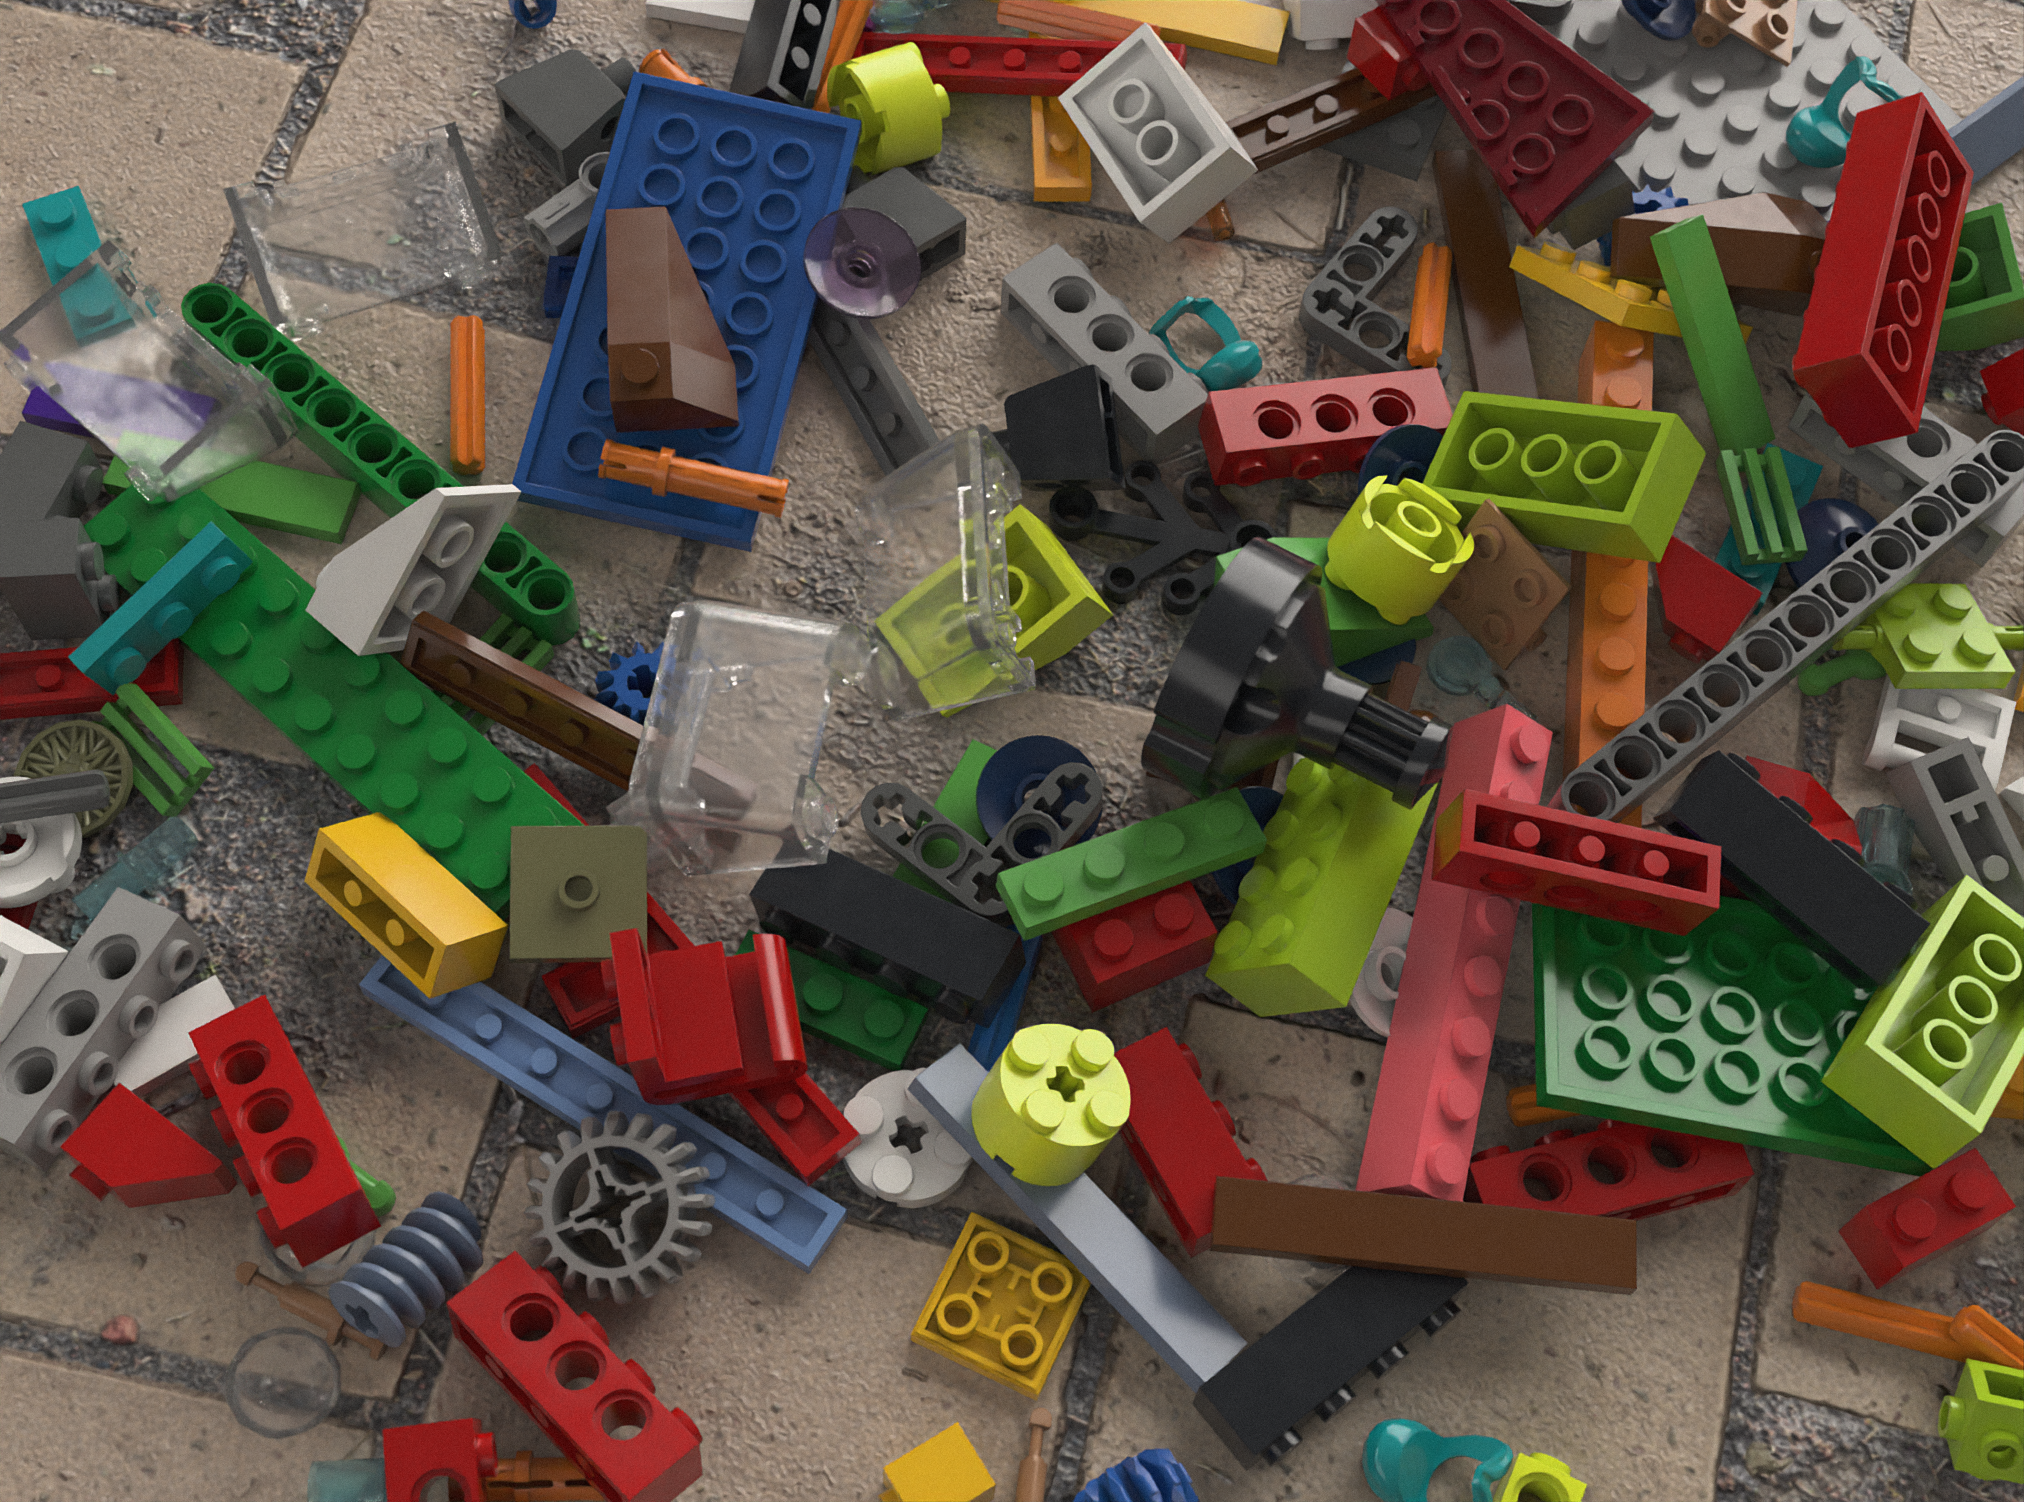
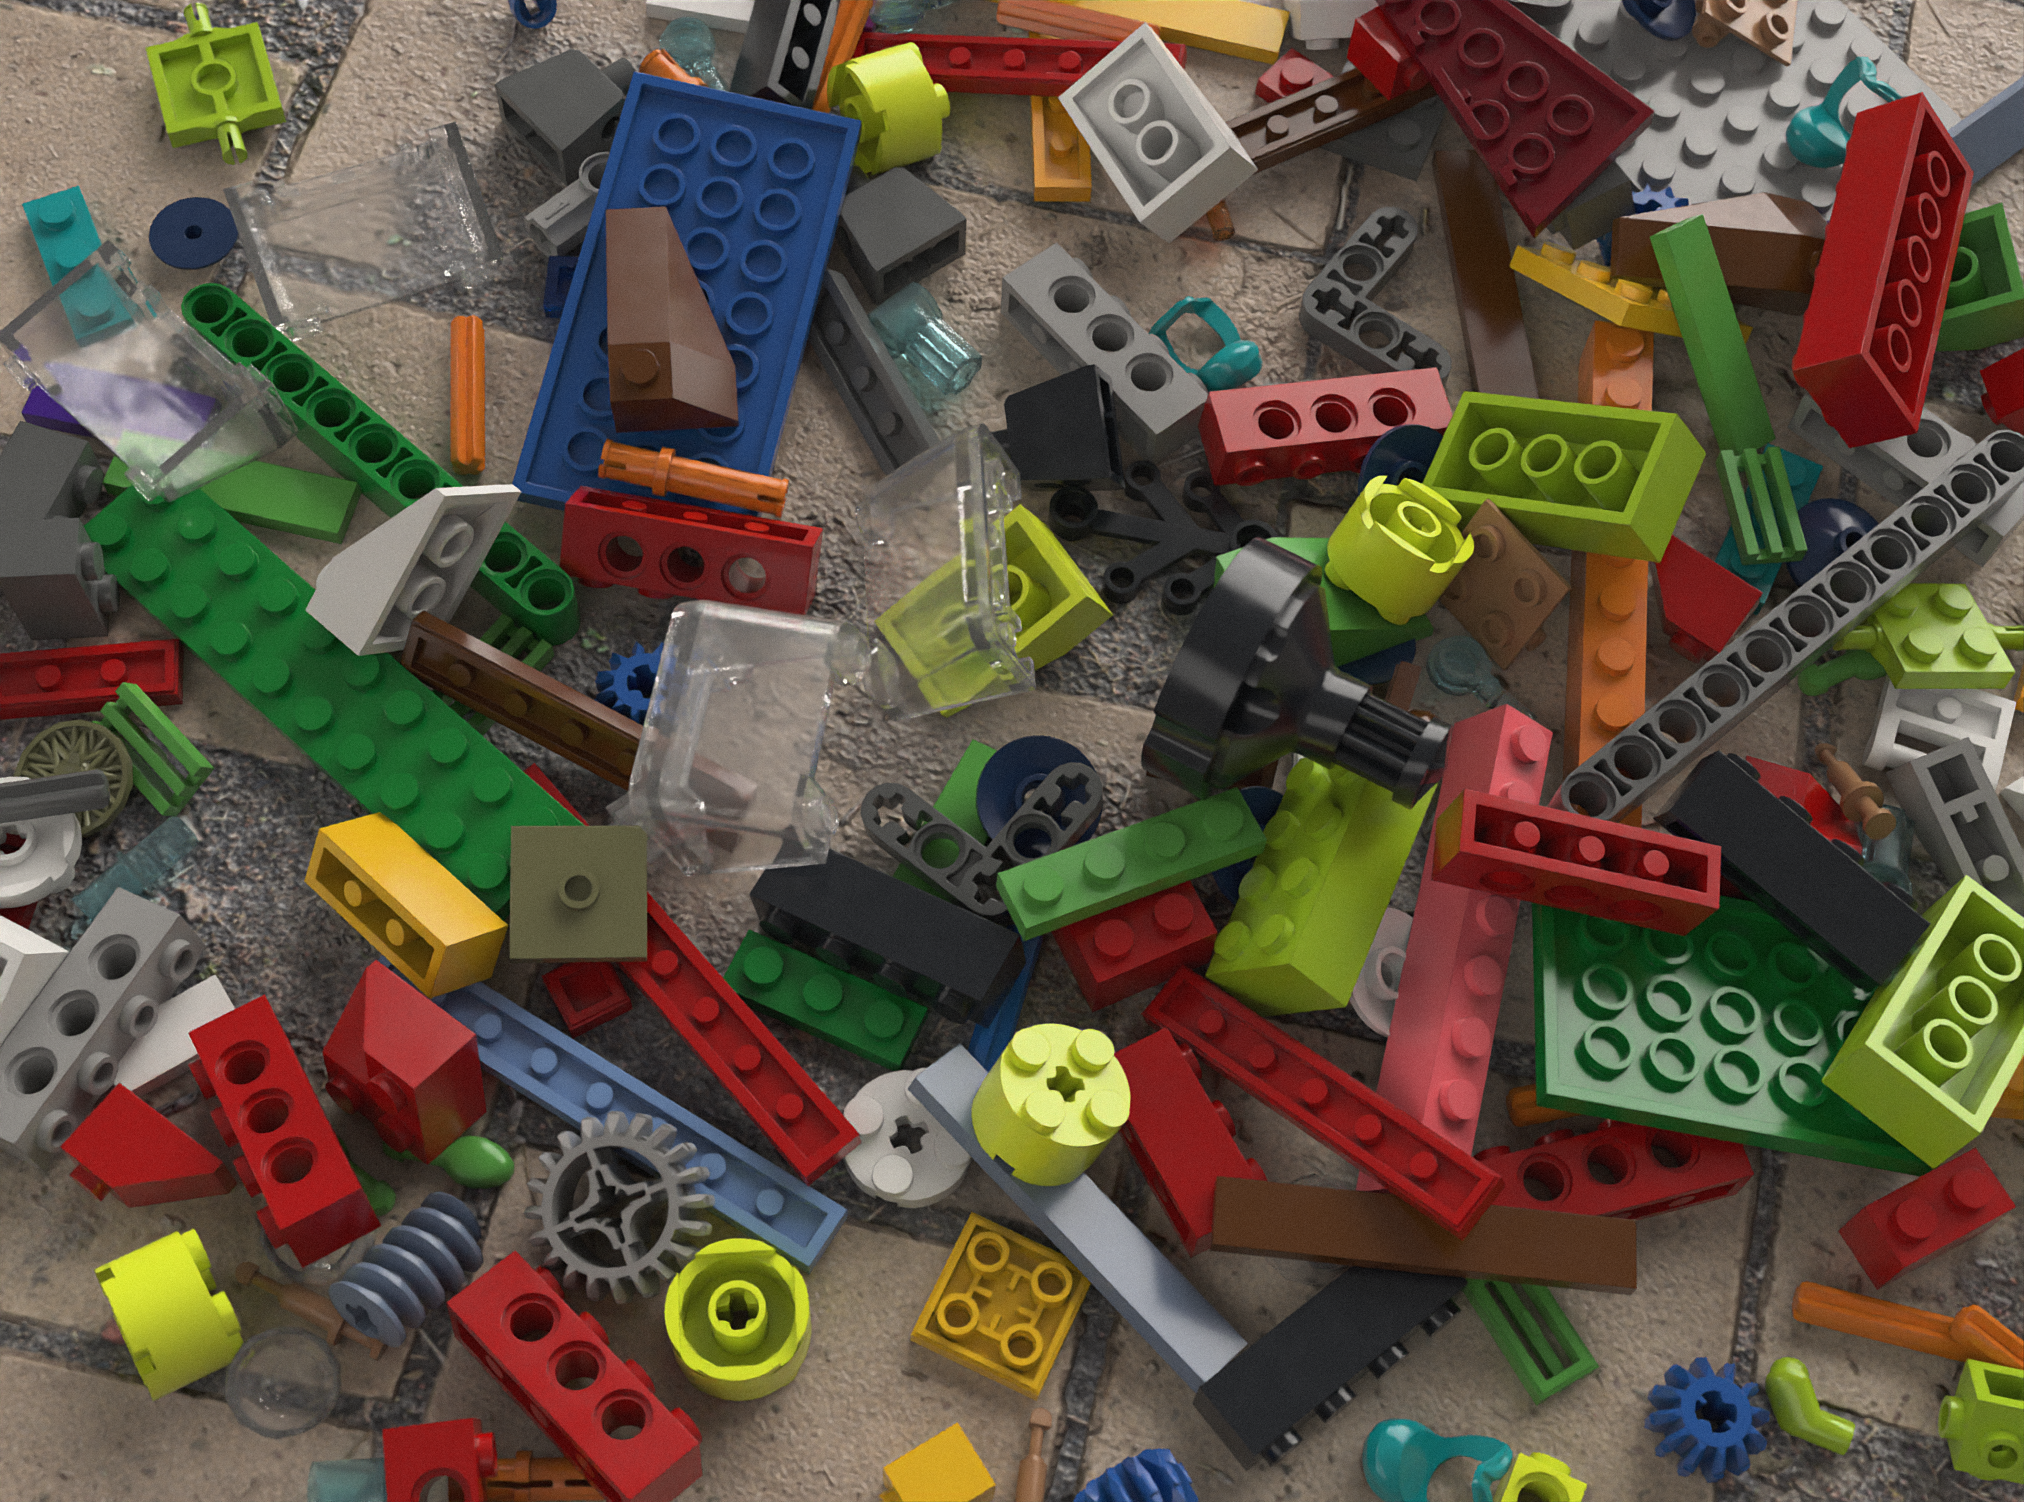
teal plate [68,521,253,695] -> none
red piece [601,928,808,1105] -> none
clear purple dish [803,207,921,319] -> none
orange axle [1406,242,1453,369] -> none
none -> neon yellow brick [94,1229,246,1402]
none -> lime plate [145,2,286,165]
none -> dark blue piece [149,197,238,270]
none -> red slope [322,960,487,1166]
none -> bright green piece [382,1135,514,1189]
none -> red brick [559,486,823,621]
none -> clear light blue plate [660,17,729,92]
none -> neon yellow brick [664,1238,812,1401]
none -> clear light blue piece [867,282,982,395]
none -> red tile [1141,964,1505,1241]
none -> plate [1255,48,1334,104]
none -> bright green tile [1463,1278,1599,1406]
none -> blue gear [1644,1357,1770,1483]
none -> lime arm [1765,1357,1855,1456]
none -> medium nougat piece [1815,743,1897,840]

